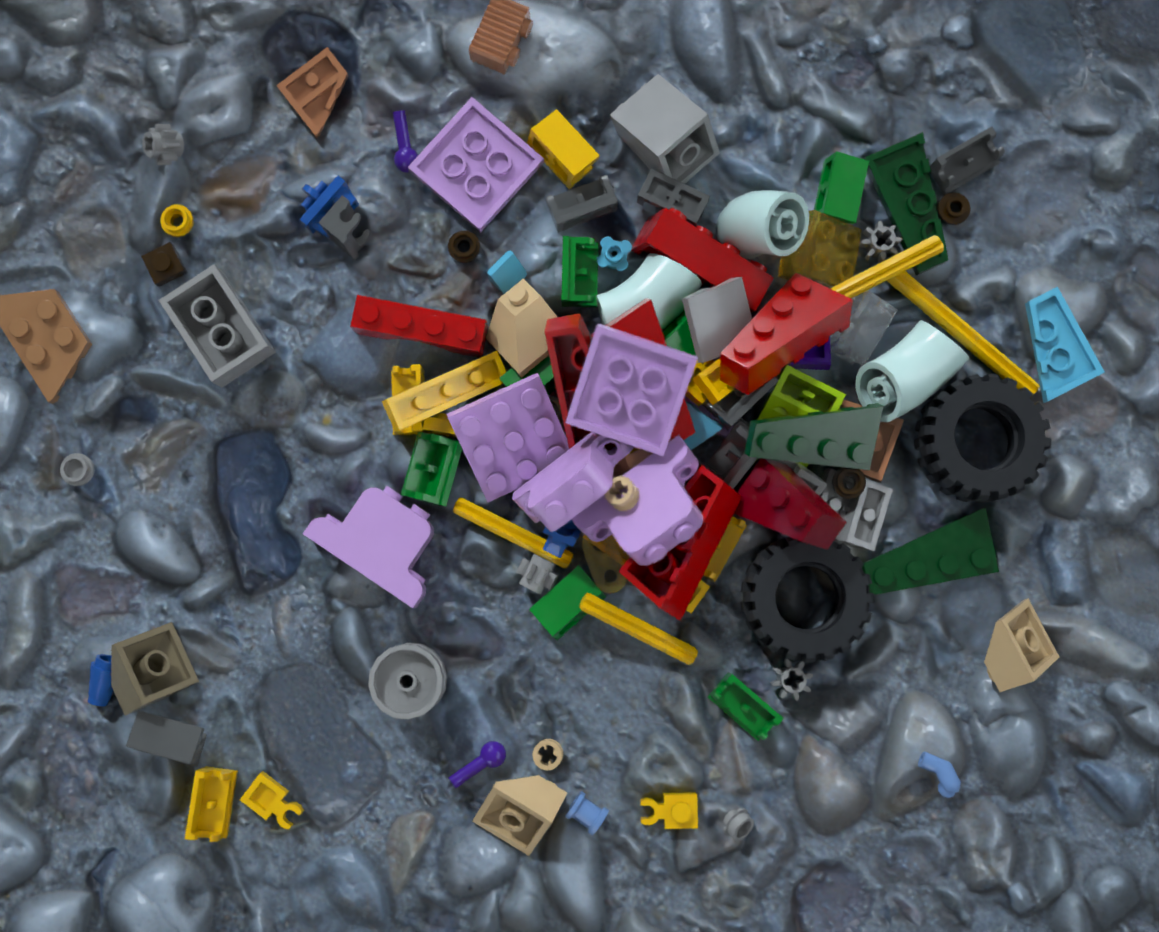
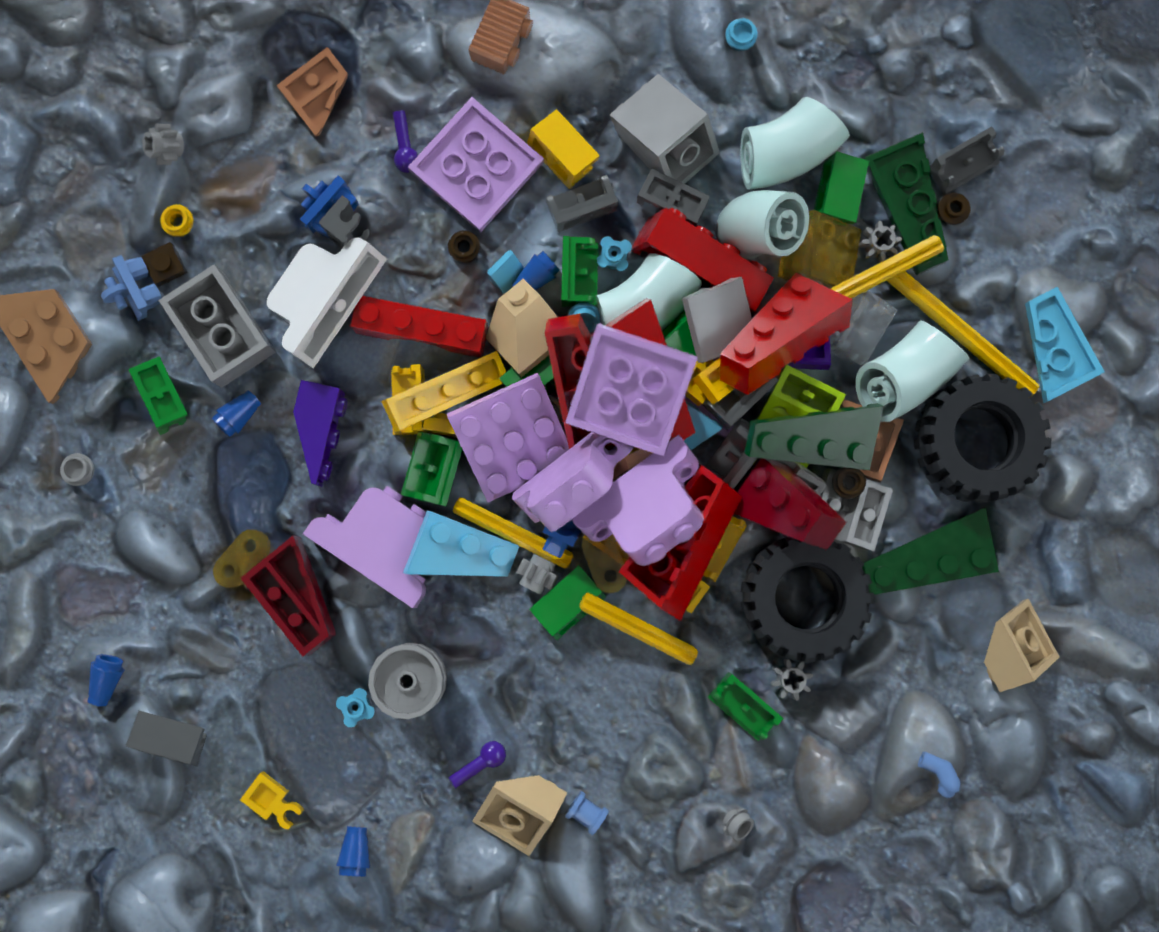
dark tan slope [111,622,199,716] -> none
yellow hinge [185,766,238,842] -> none
tan bush [532,739,563,770] -> none
tan bush [604,476,639,511] -> none
yellow plate [640,792,698,829] -> none
none -> medium blue hips [101,255,162,321]
none -> green hinge [128,356,188,435]
none -> blue cone [211,390,261,437]
none -> clear yellow plate [213,529,270,588]
none -> dark red wedge [240,535,336,657]
none -> white brick [267,238,387,368]
none -> dark purple slope [293,380,348,487]
none -> medium azure plate [336,688,375,727]
none -> blue cone [336,827,370,877]
none -> medium azure wing [403,510,519,577]
none -> blue cone [512,251,560,291]
none -> medium azure plate [568,303,600,333]
none -> medium azure plate [725,18,758,51]
none -> light aqua brick [740,97,850,190]

